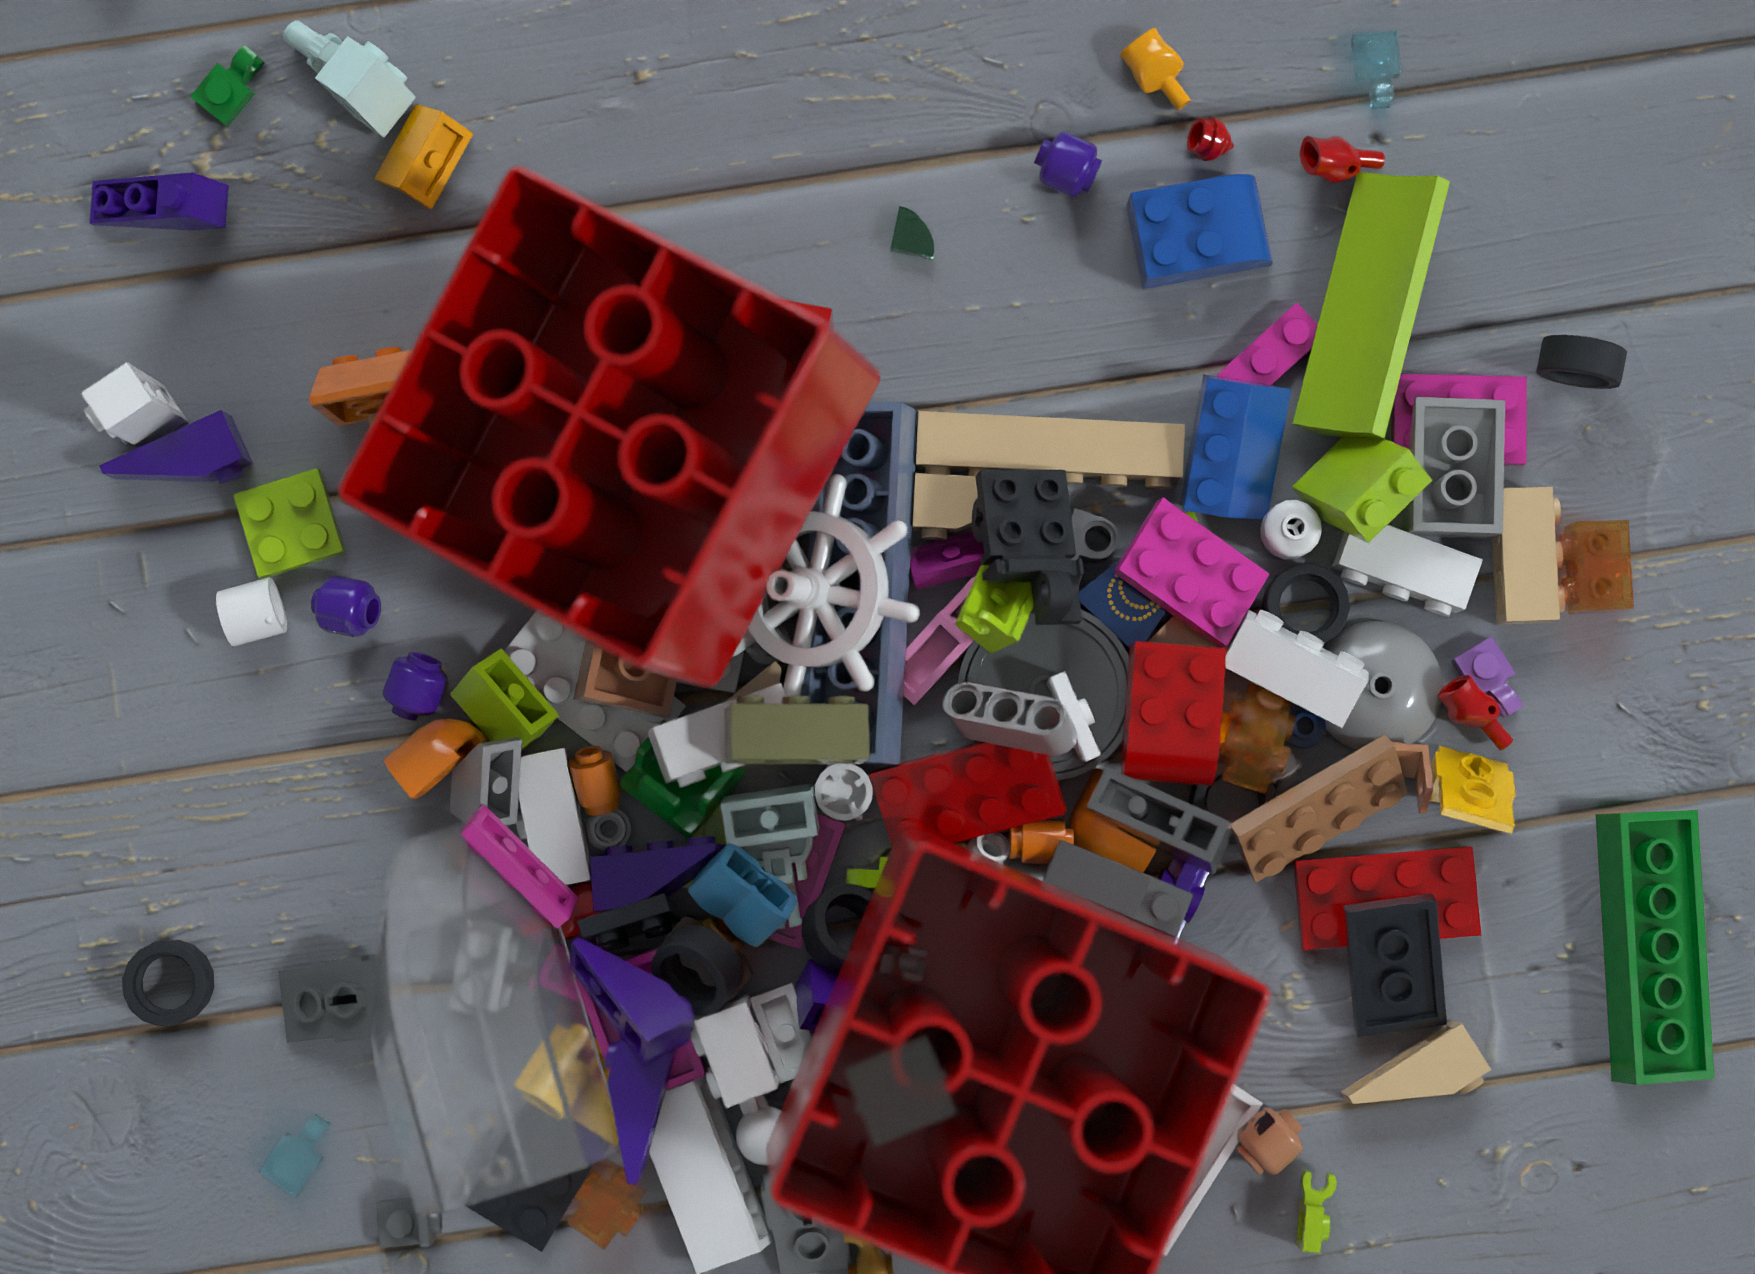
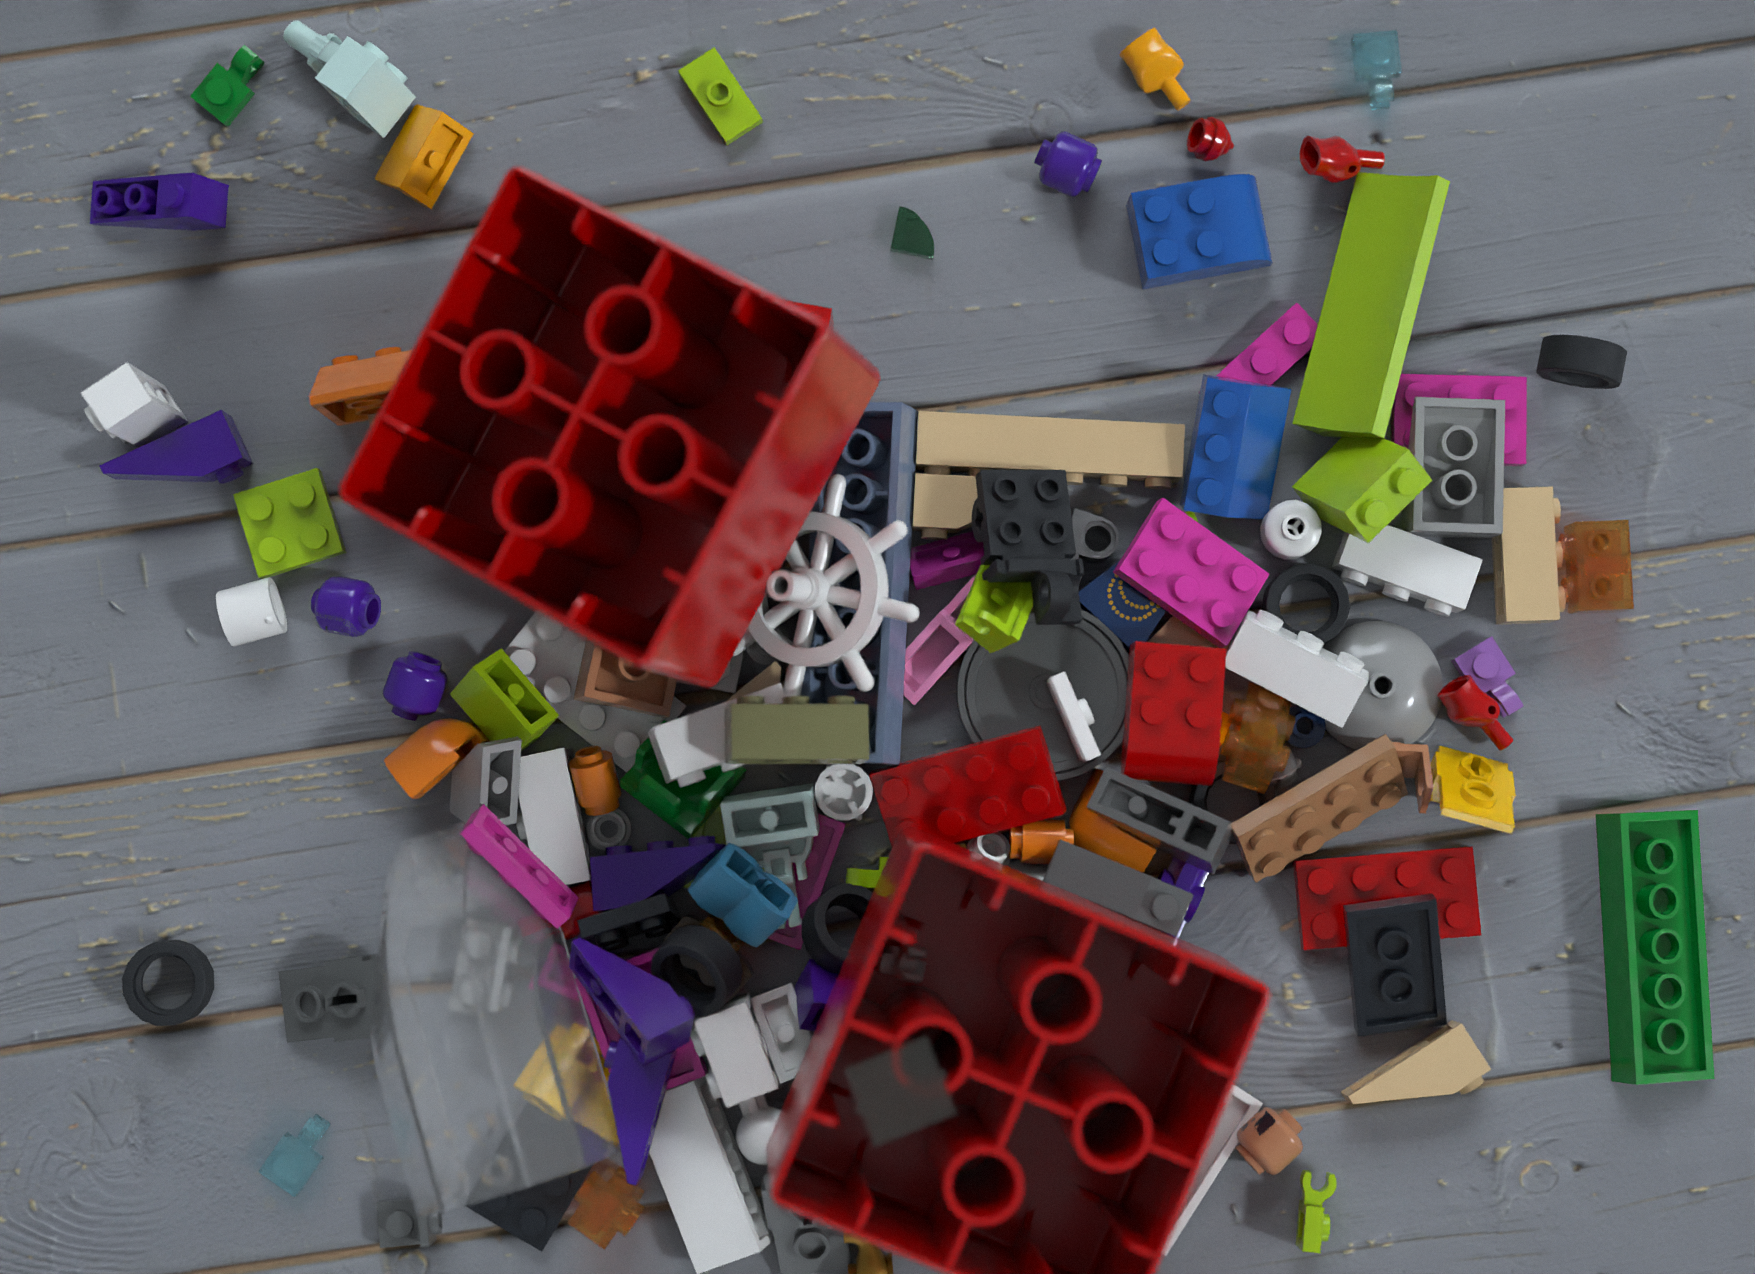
light grey beam [943,683,1078,755] -> none
none -> lime plate [678,47,763,146]

